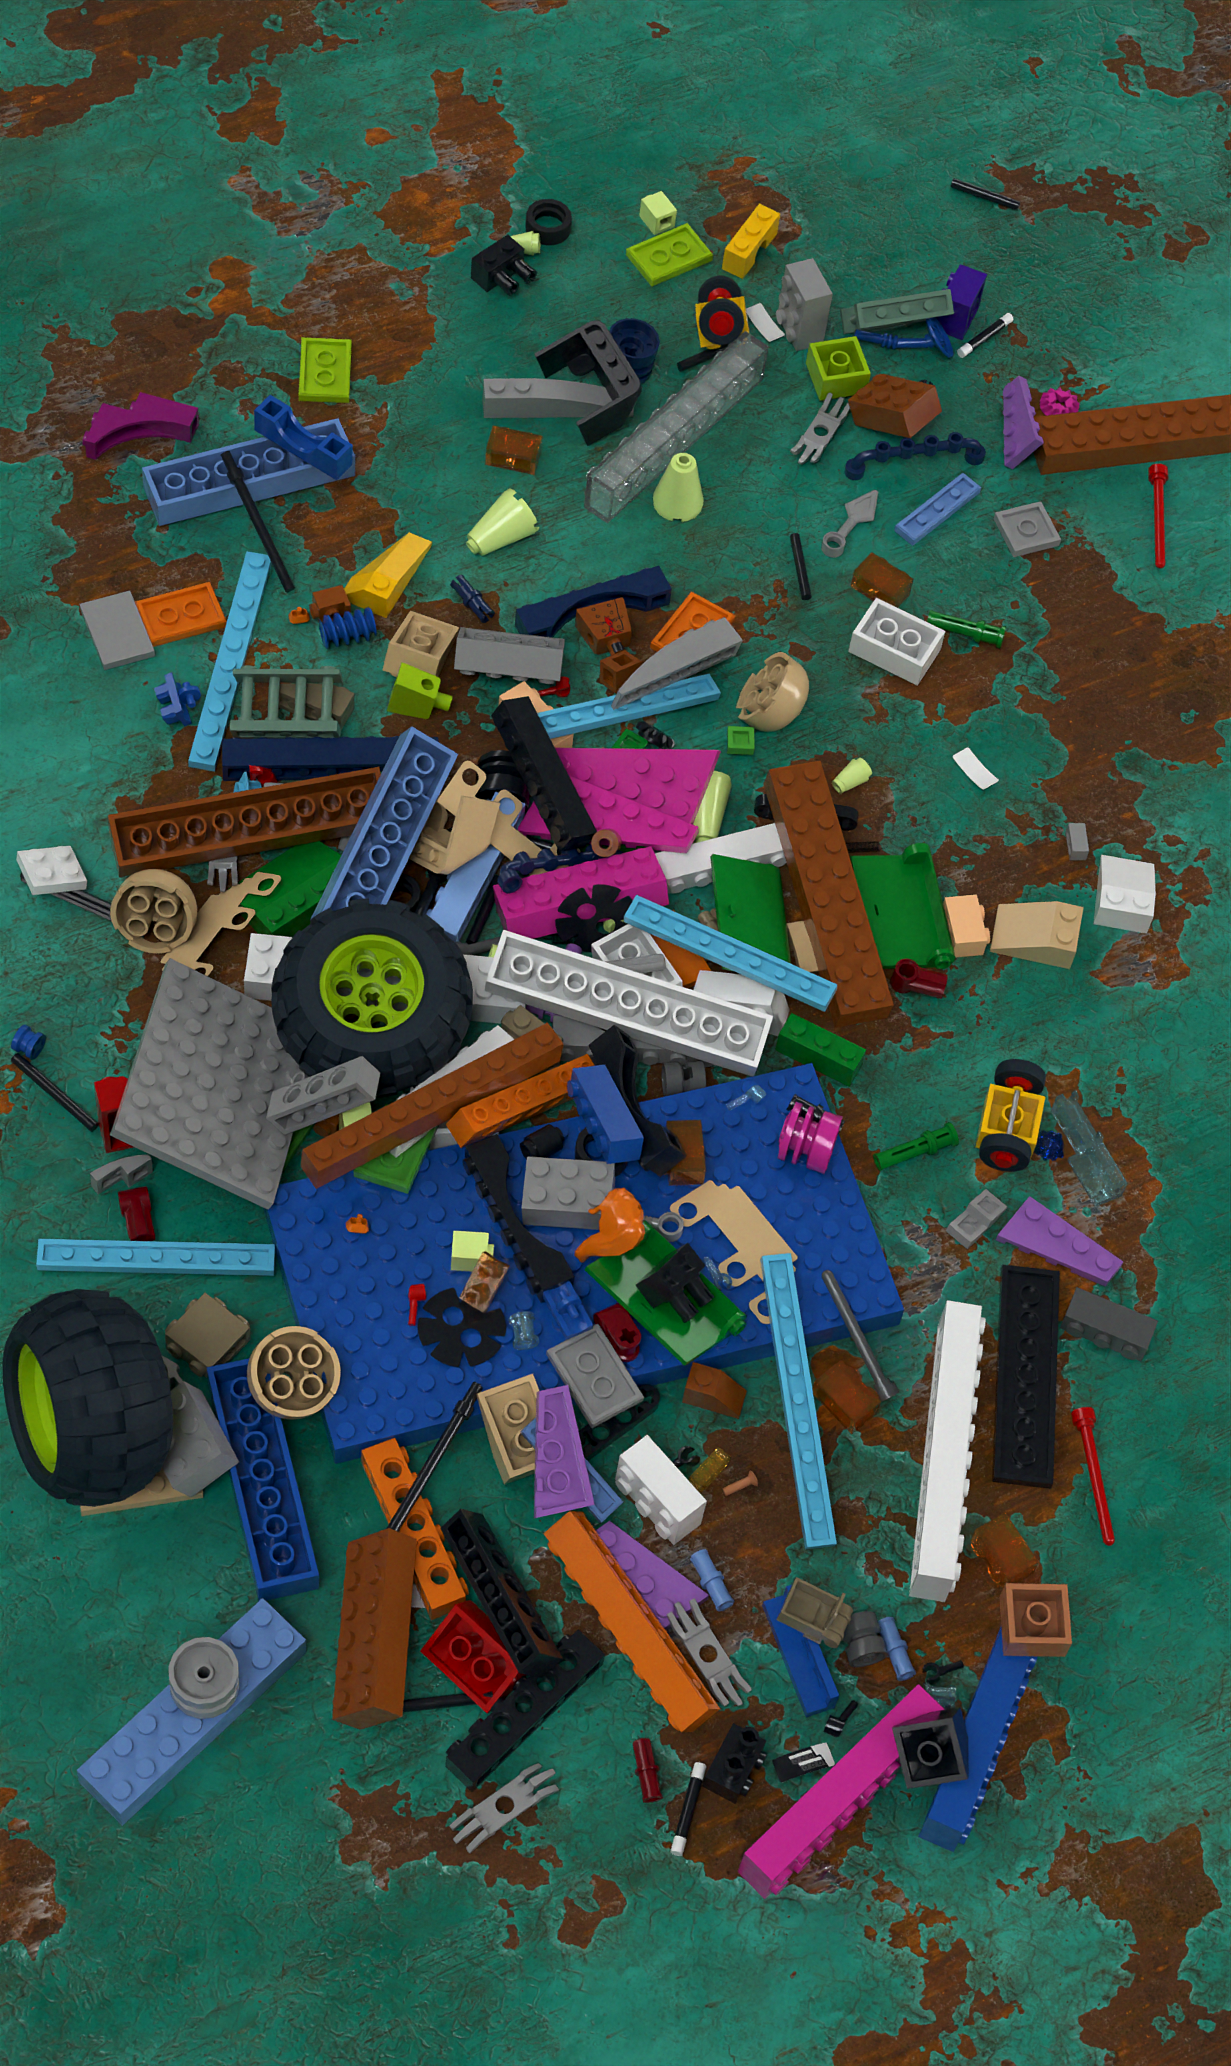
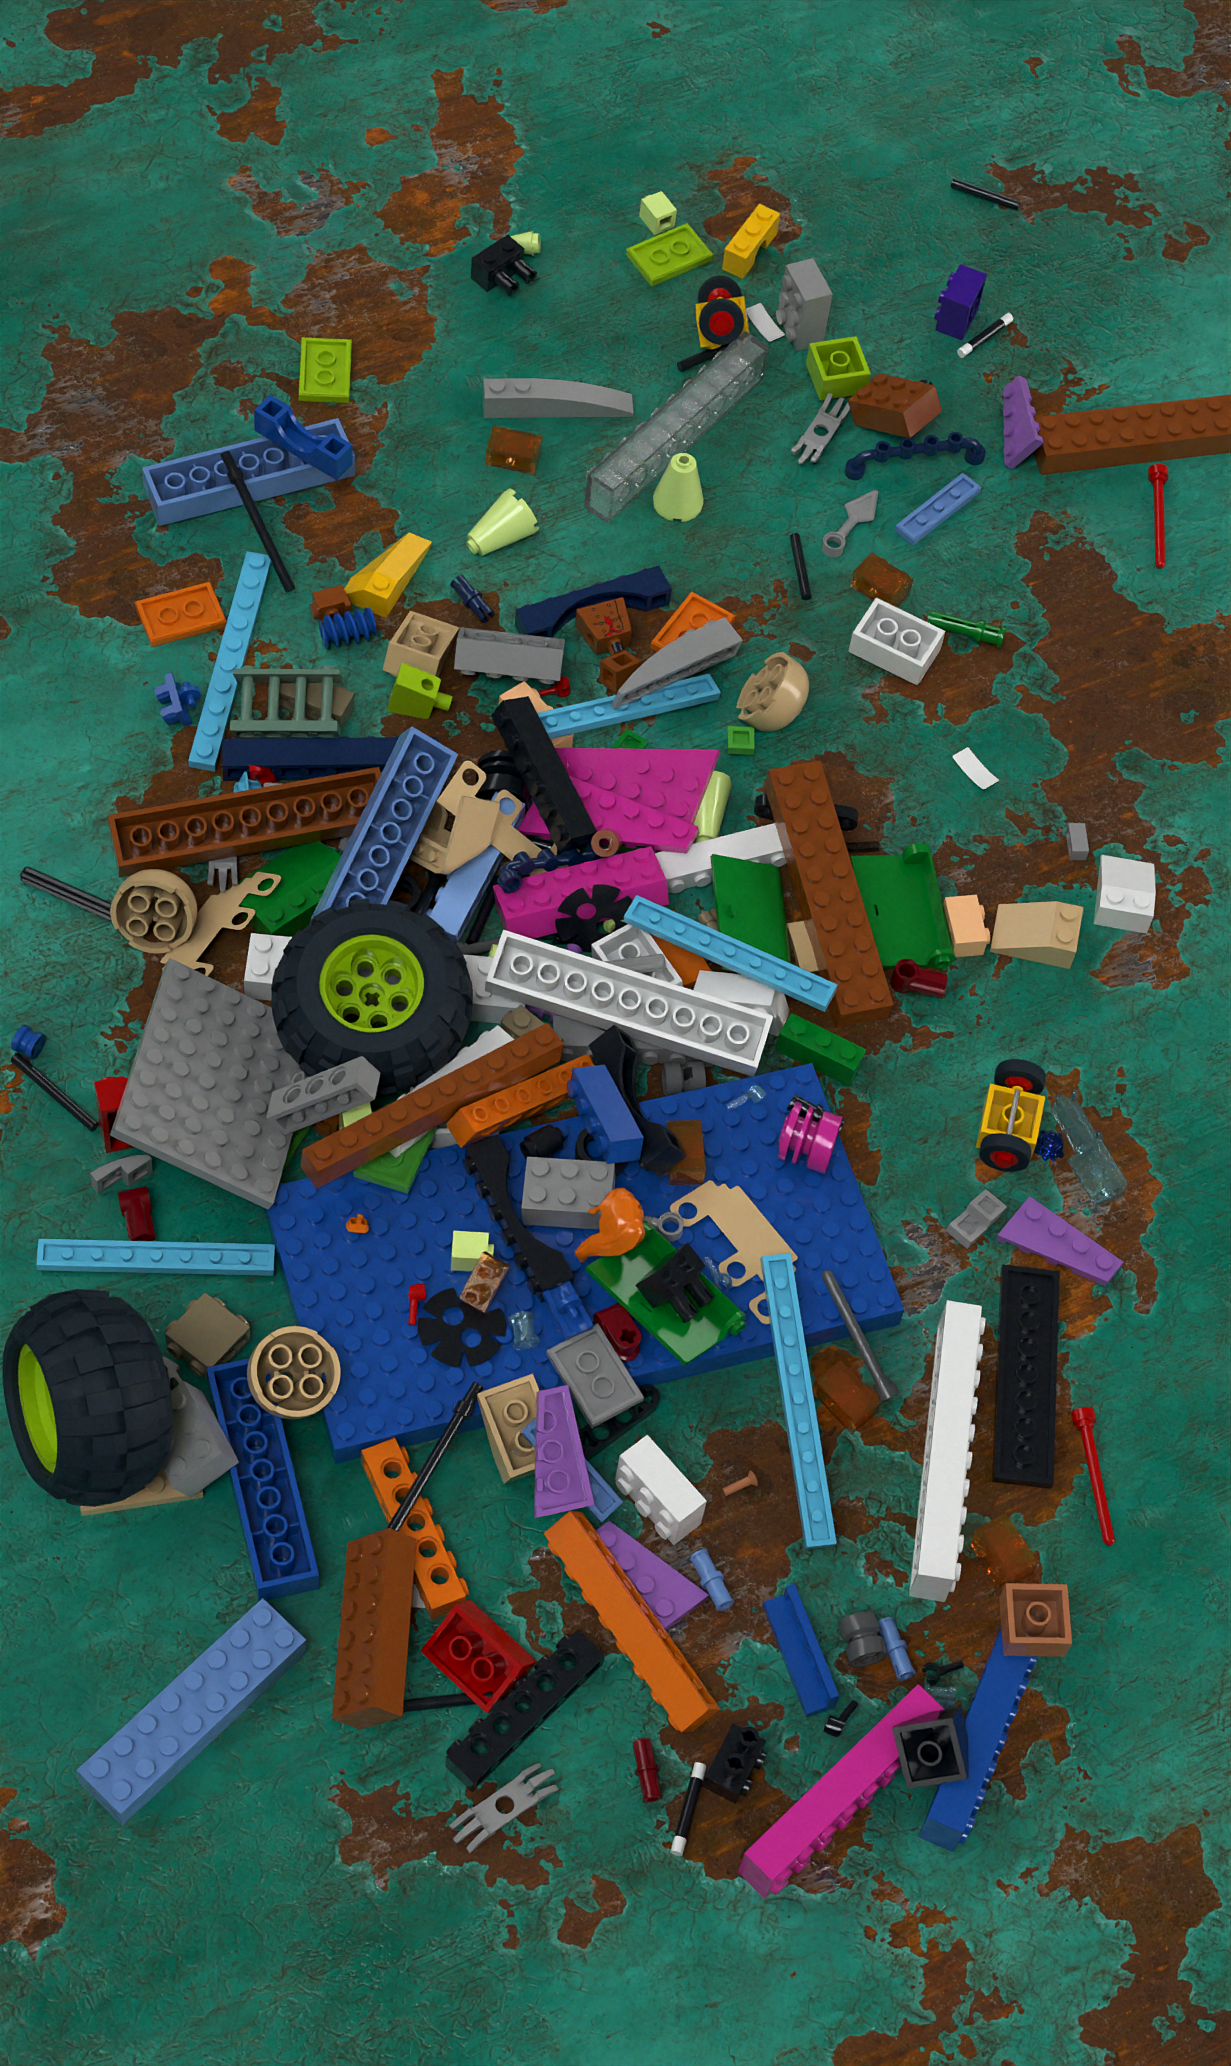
white plate [16,846,87,895] -> none
light grey tile [79,591,155,670] -> none
magenta arch [82,392,199,460] -> none
light grey wheel [169,1637,239,1719] -> none
orange rock [289,607,310,624] -> none
black brick [440,1509,563,1678] -> none
black tyre [525,199,572,245] -> none
black windscreen [534,320,642,446] -> none
dark blue wheel [609,318,660,384] -> none
black gear [636,721,675,749] -> none
light grey piece [667,1598,752,1707] -> none
black hand [672,1446,700,1468] -> none
dark orange slope [682,1362,747,1419] -> none
clear yellow beam [688,1447,731,1494] -> none
sticker [772,1743,835,1783] -> none
dark tan piece [776,1577,853,1648] -> none
yellowish green cone [832,758,872,794] -> none
sand green fence [840,289,954,334] -> none
blue dish [854,317,954,358] -> none
green pin [873,1122,959,1171] -> none
light grey tile [994,501,1061,557] -> none
dark pink gear [1040,387,1080,416] -> none
dark grey brick [1060,1287,1158,1361] -> none

